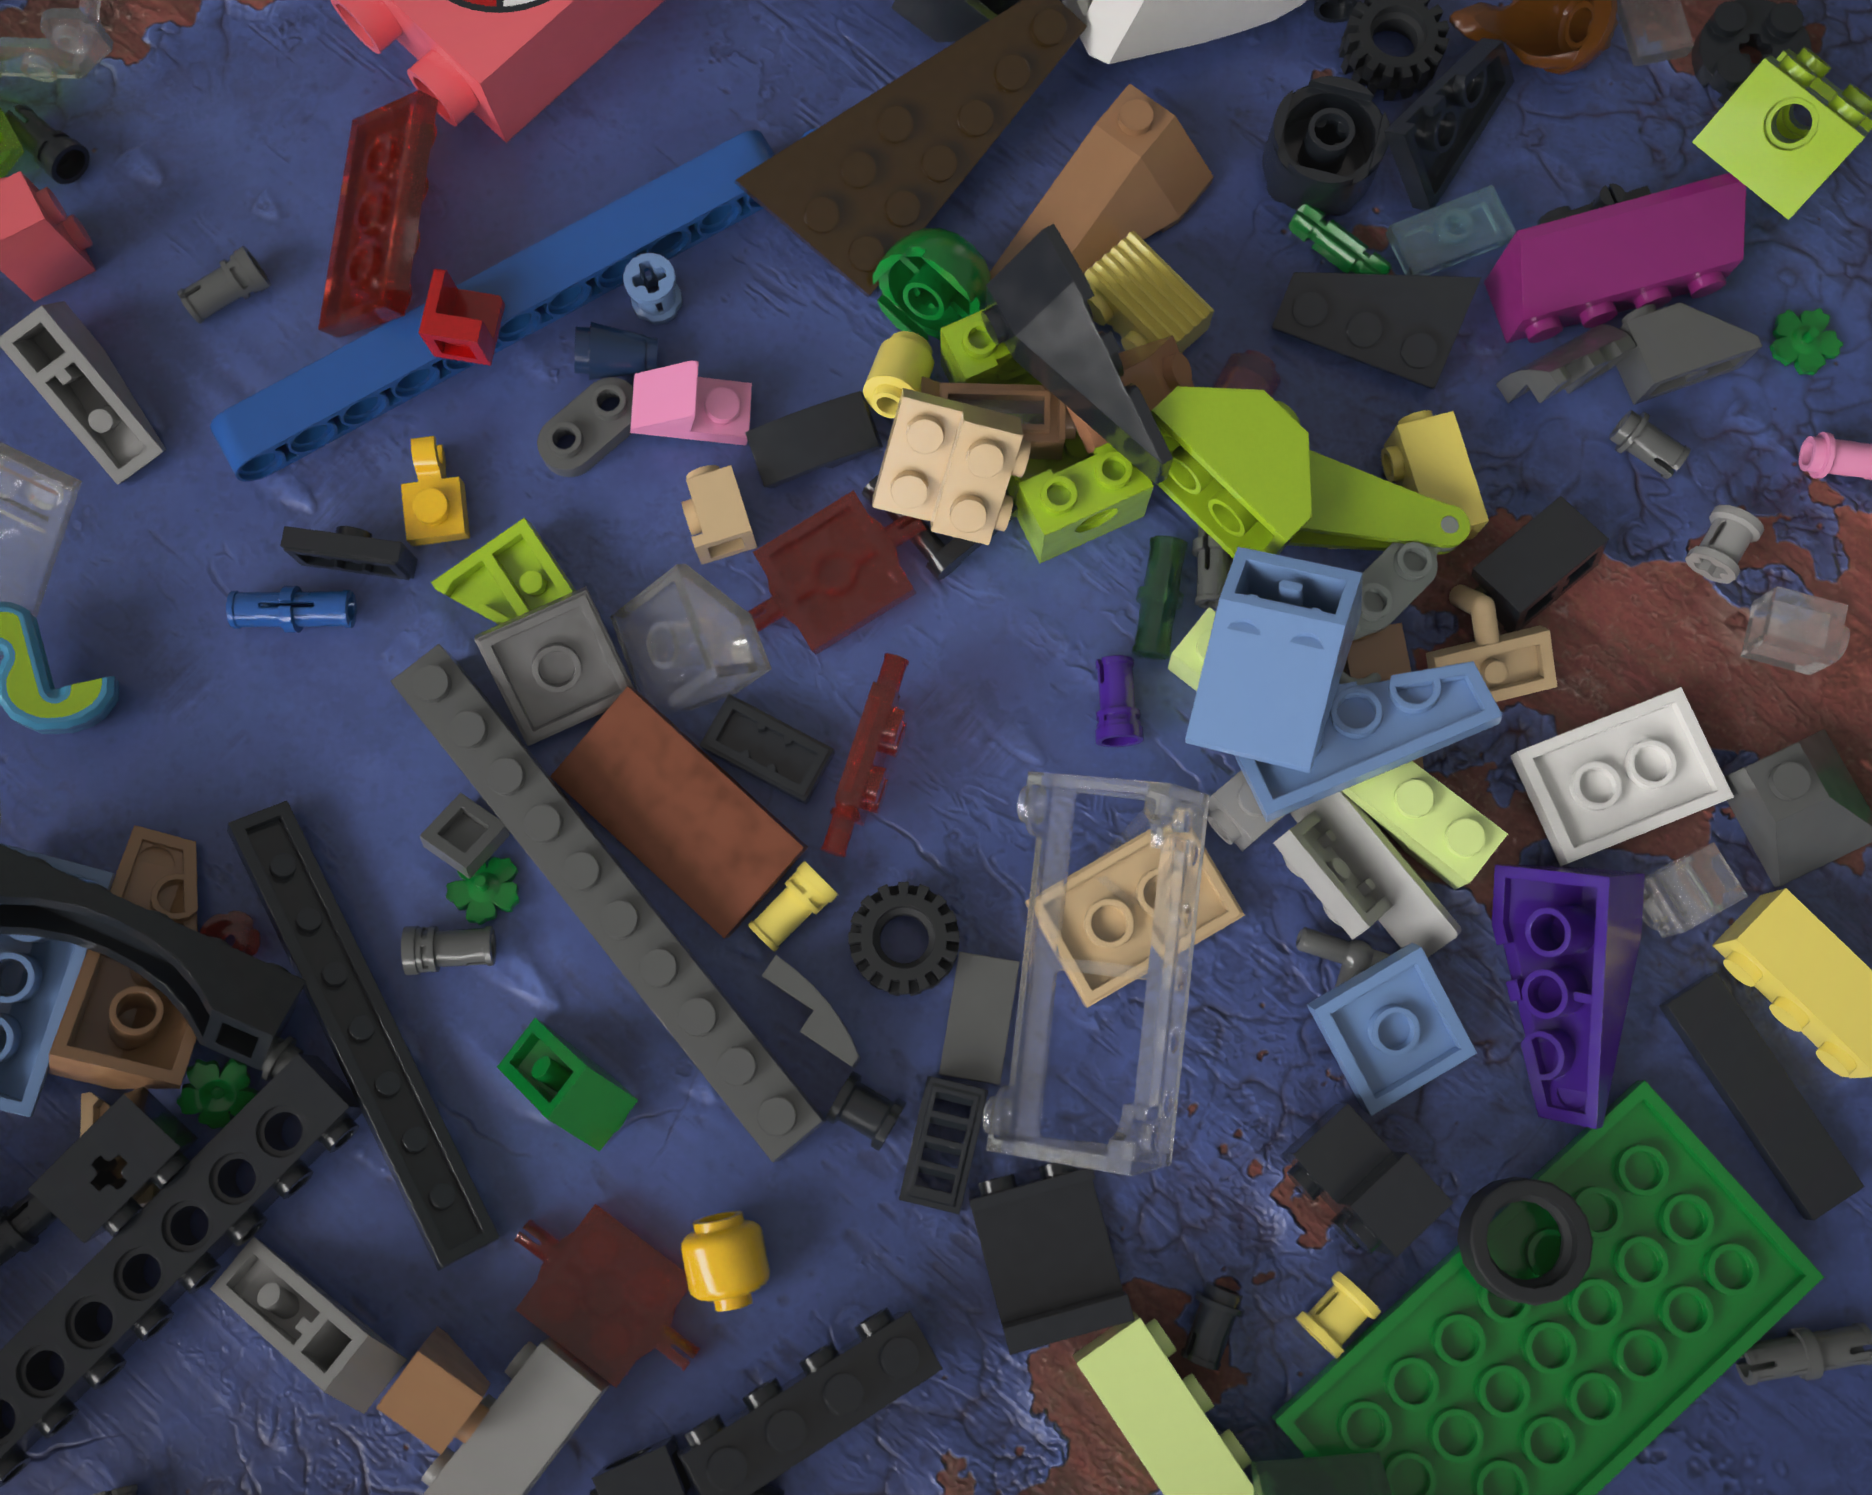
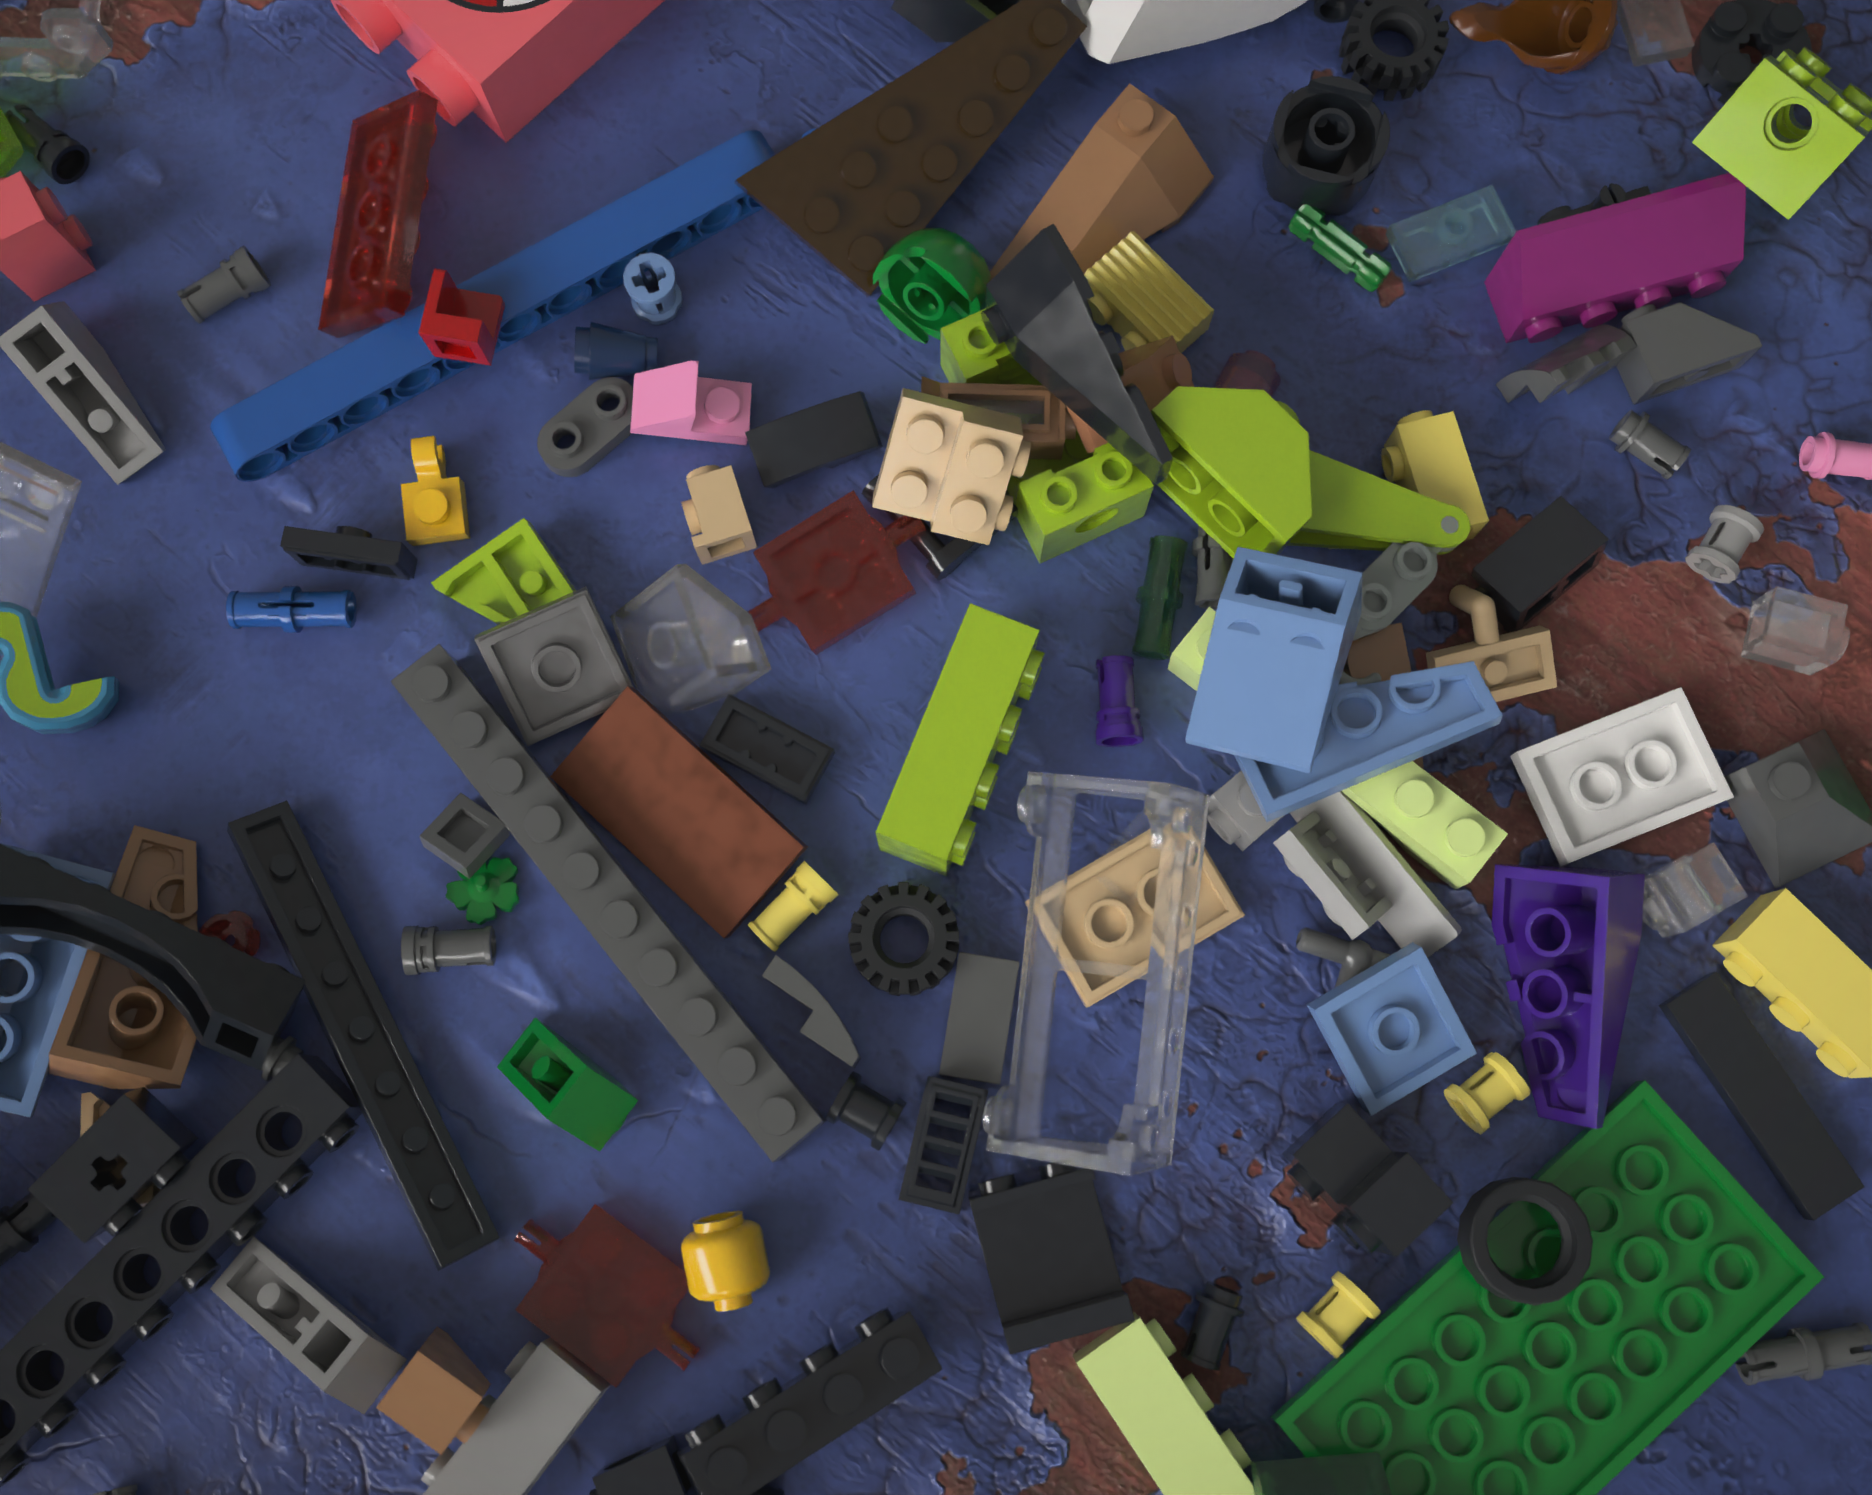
green plant [176,1058,258,1129] -> none
clear red plate [821,653,909,858] -> none
light yellow brick [863,331,934,418] -> none
black wing [1271,272,1481,389] -> none
black wing [1384,38,1514,212] -> none
green plant [1769,308,1843,375] -> none
none -> lime brick [876,603,1045,876]
none -> light yellow bush [1444,1052,1530,1134]

